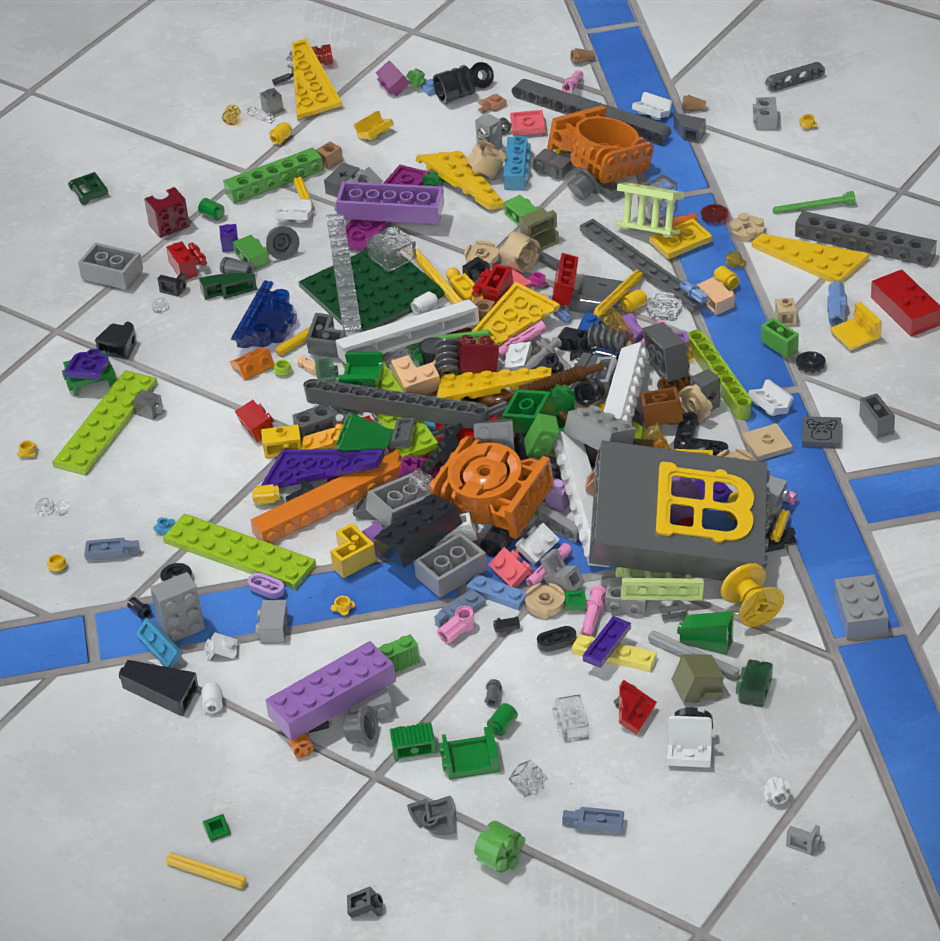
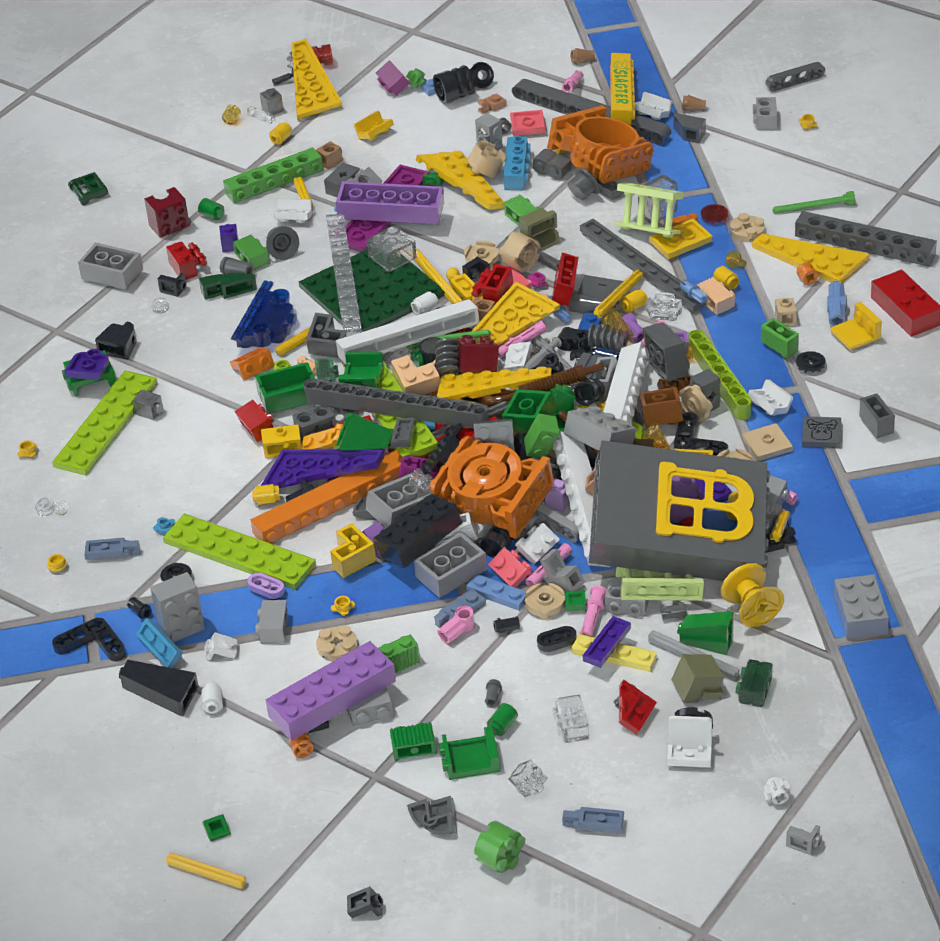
dark grey piece [343,705,379,748] -> none
none -> black beam [52,618,126,661]
none -> green piece [255,362,315,414]
none -> tan plate [316,625,358,662]
none -> yellow brick [610,53,635,126]
none -> orange wheel [796,262,819,285]

